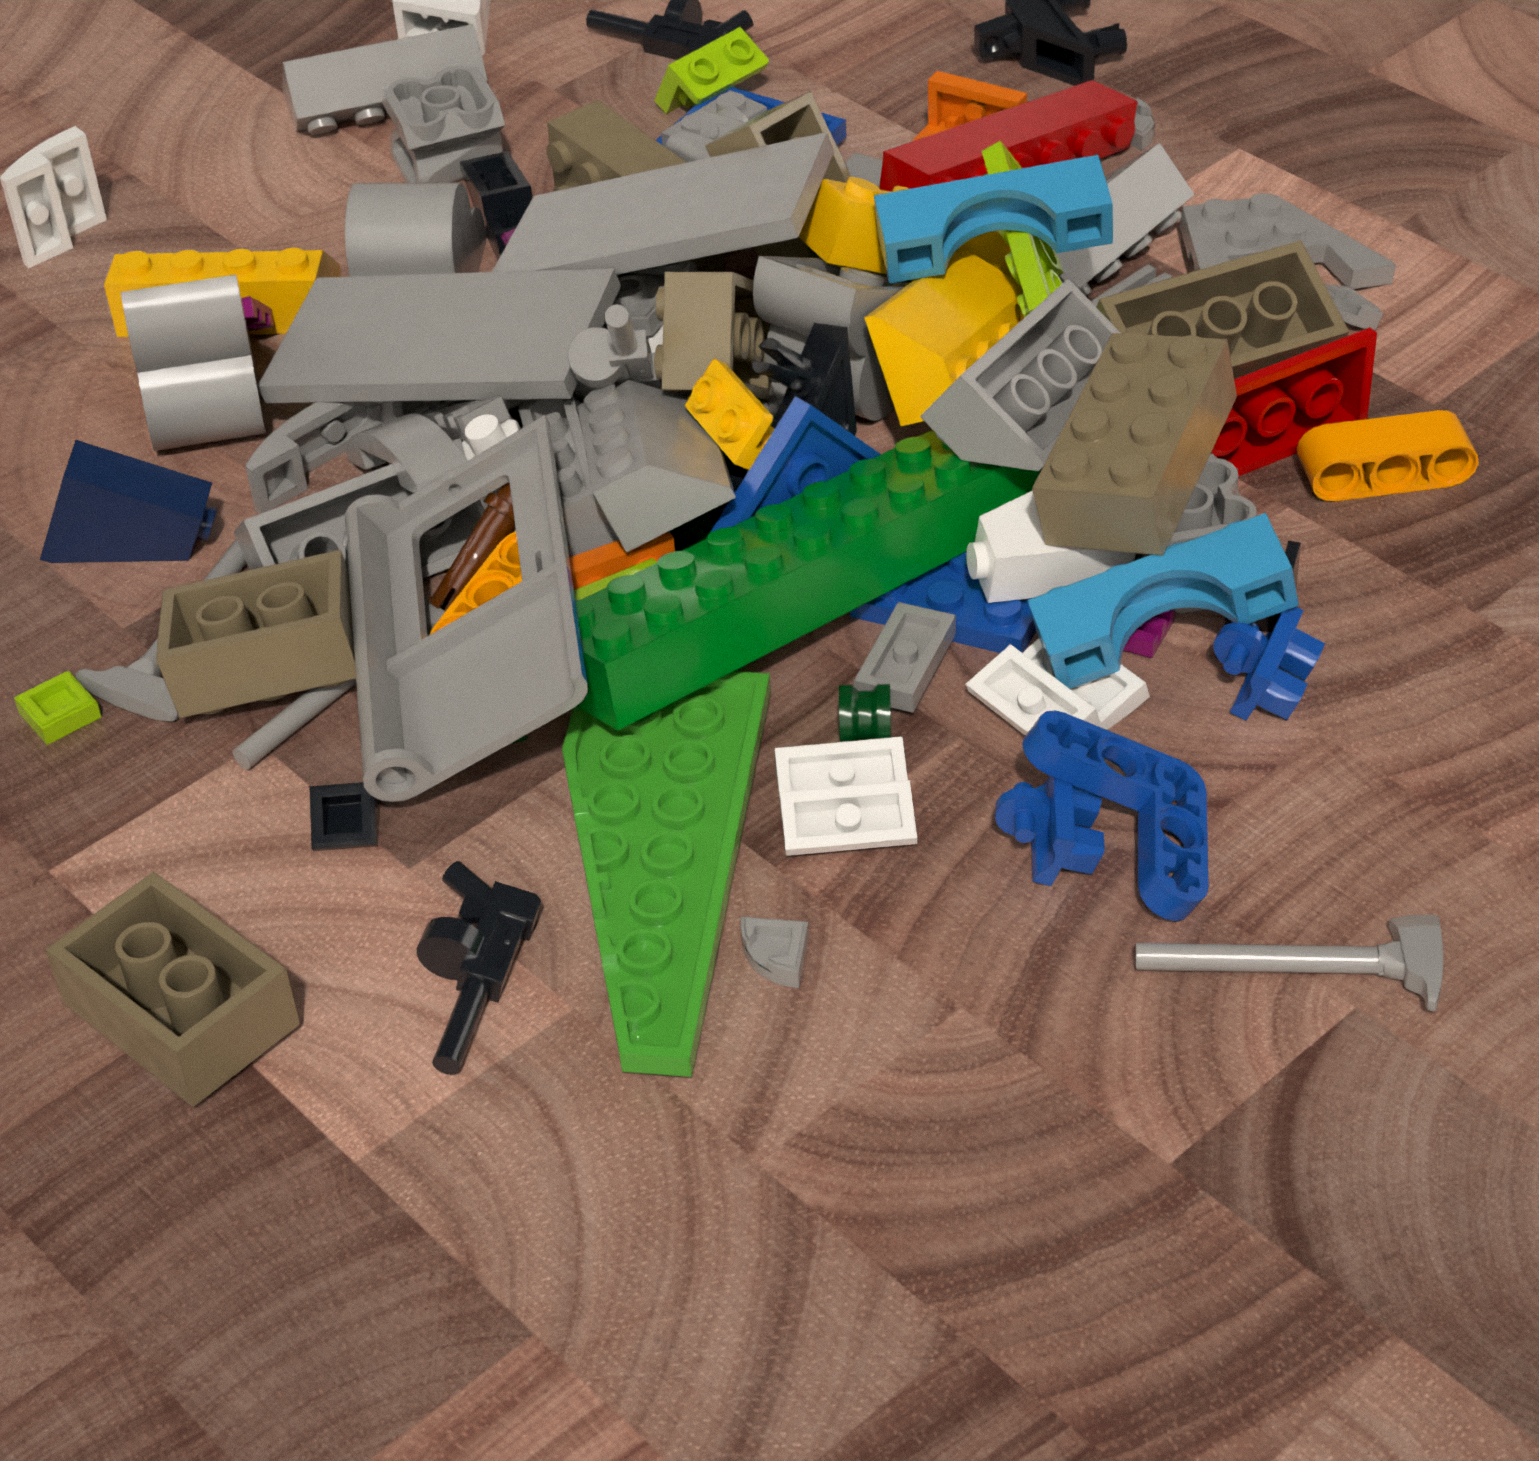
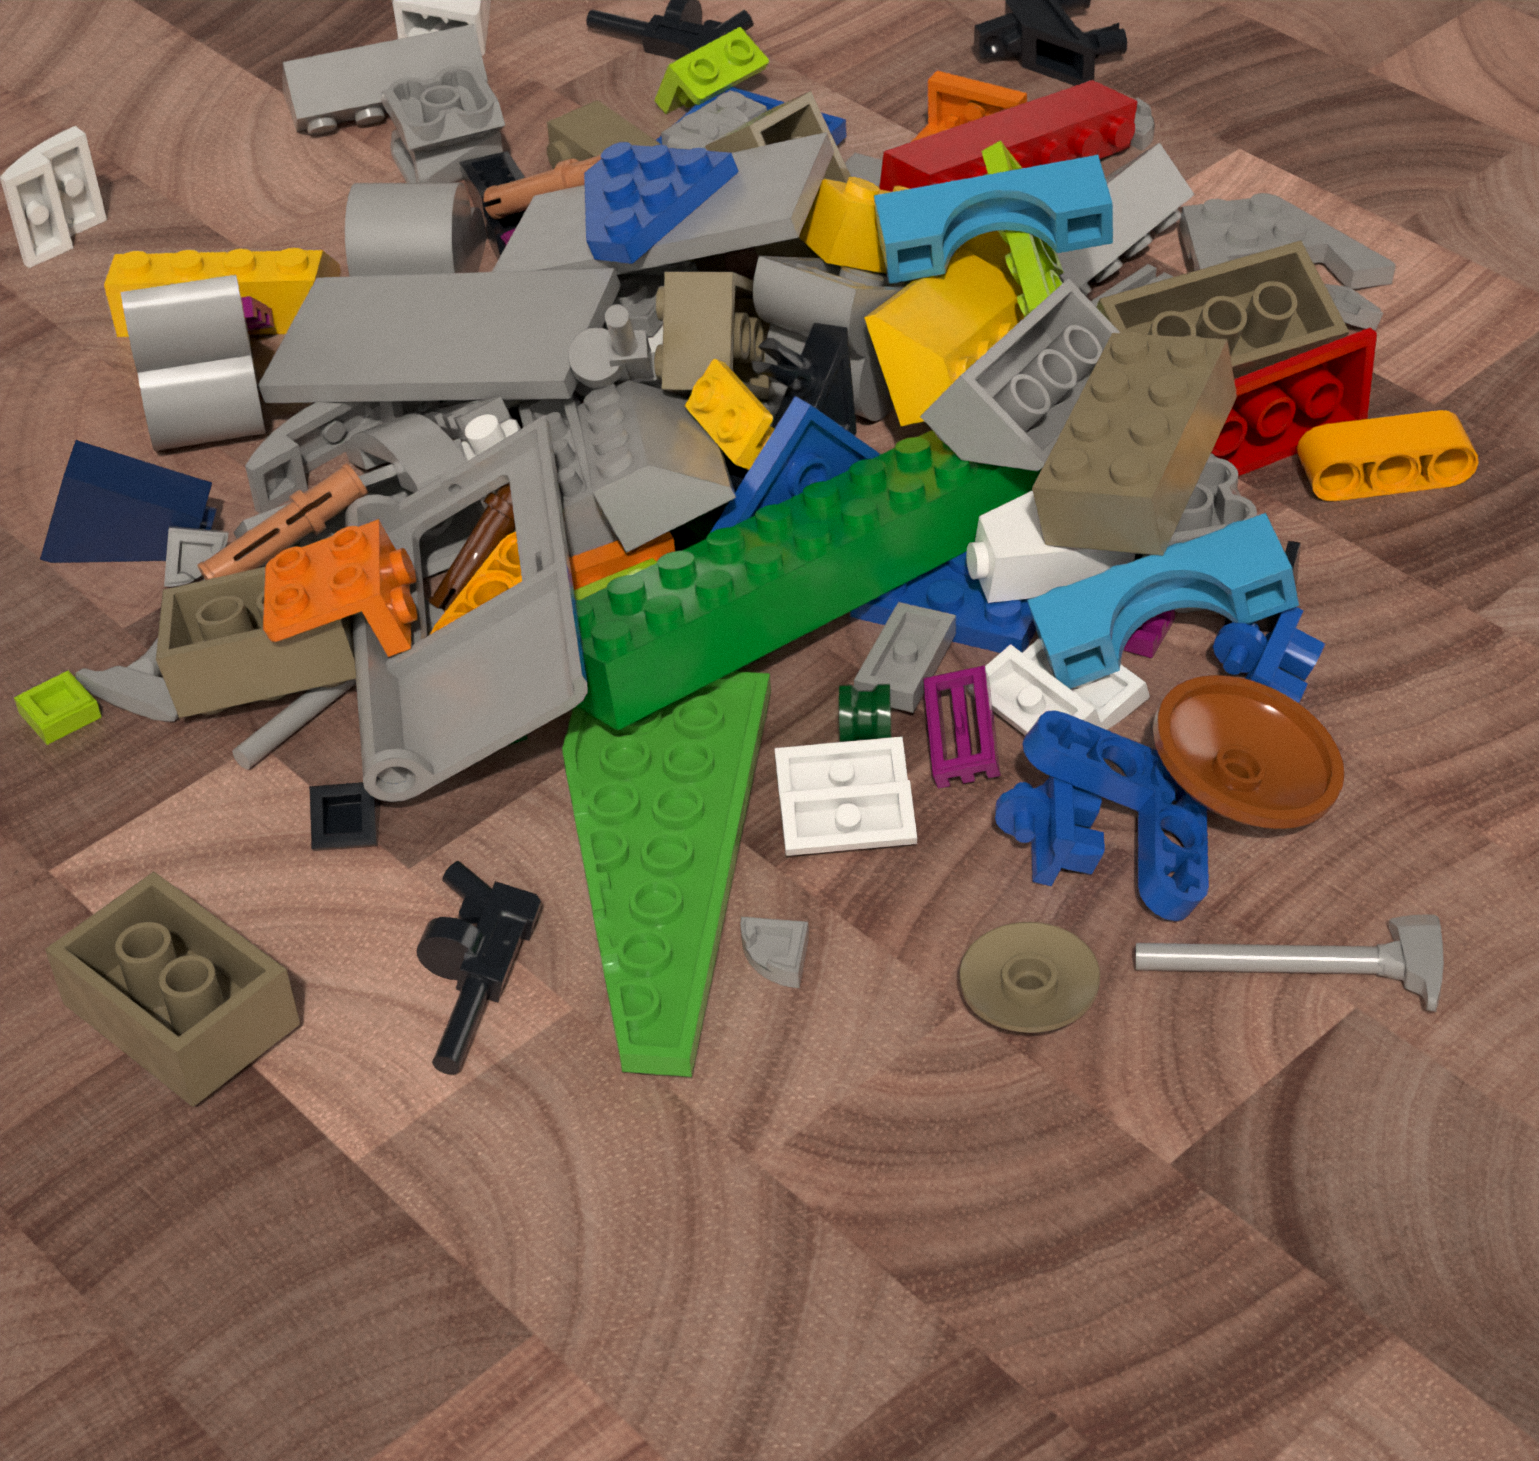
none -> light grey tile [164,526,229,587]
none -> nougat pin [197,463,368,580]
none -> orange bracket [263,519,417,657]
none -> nougat pin [483,154,601,219]
none -> blue plate [584,142,739,264]
none -> magenta tile [923,665,1001,789]
none -> dark tan dish [959,922,1100,1033]
none -> dark orange dish [1153,675,1345,829]

